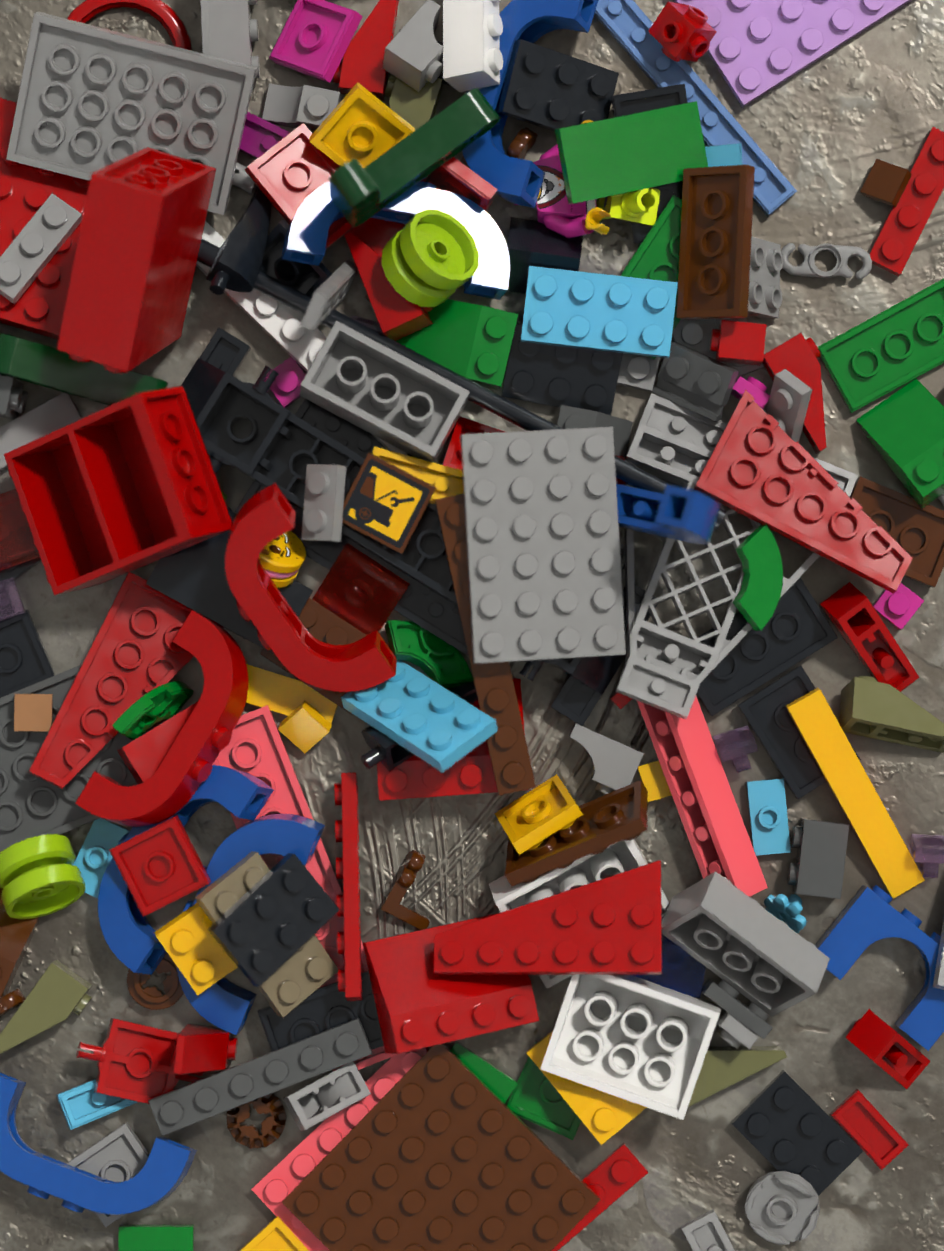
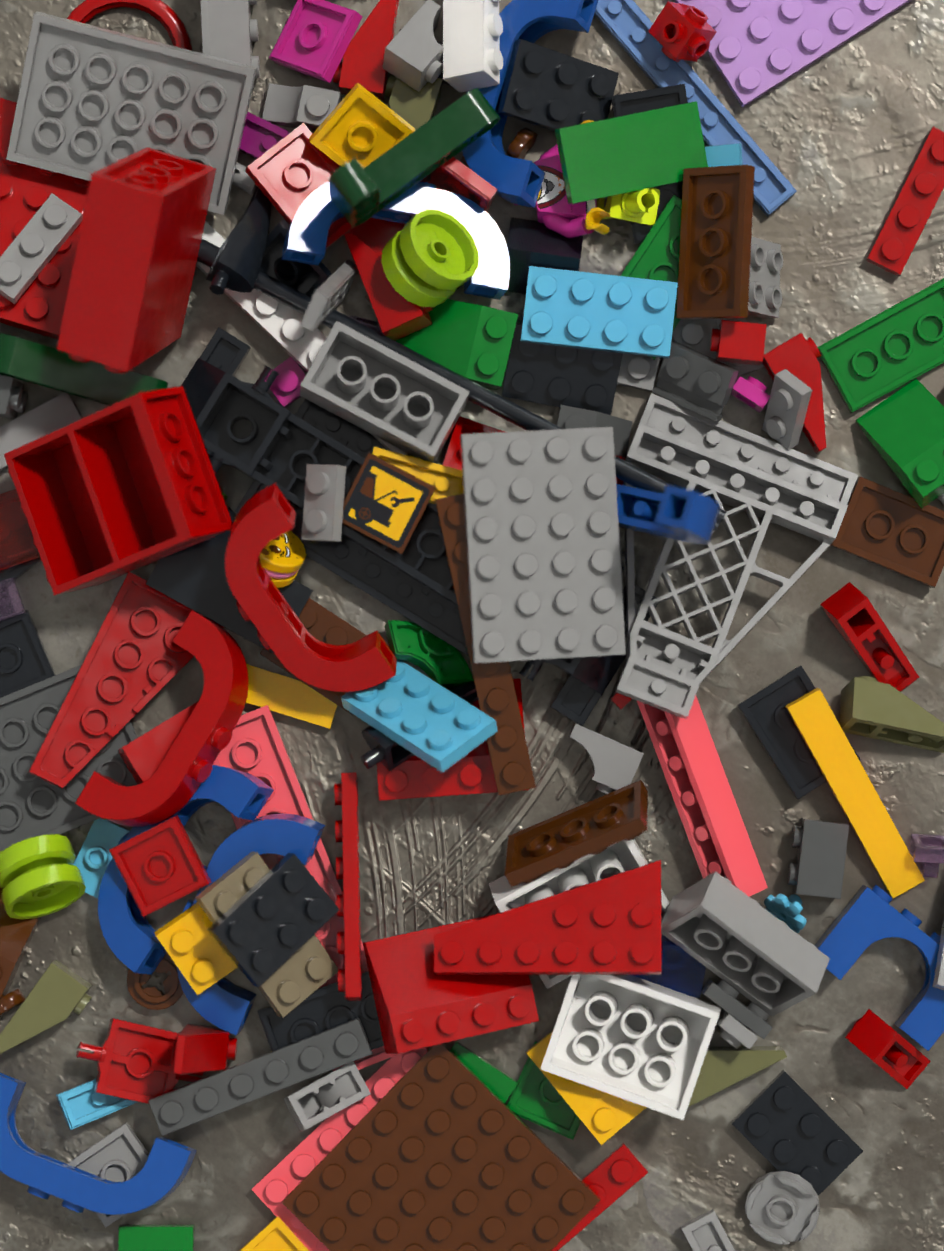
medium nougat tile [14,694,53,732] -> none
green tile [112,681,194,740] -> none
reddish brown gear [226,1093,286,1149] -> none
yellow tile [278,701,332,754] -> none
clear red tile [312,543,410,635] -> none
reddish brown piece [380,849,430,930] -> none
yellow plate [494,774,583,855] -> none
yellow tile [637,760,672,802] -> none
wing [694,390,913,594] -> none
black plate [697,578,838,716] -> none
clear purple tile [712,725,758,773] -> none
green tile [733,524,783,631] -> none
medium azure plate [746,778,791,856] -> none
light grey piece [781,243,872,279] -> none
red tile [830,1089,909,1170] -> none
reddish brown tile [860,159,912,207] -> none
dark pink plate [873,583,924,630] -> none

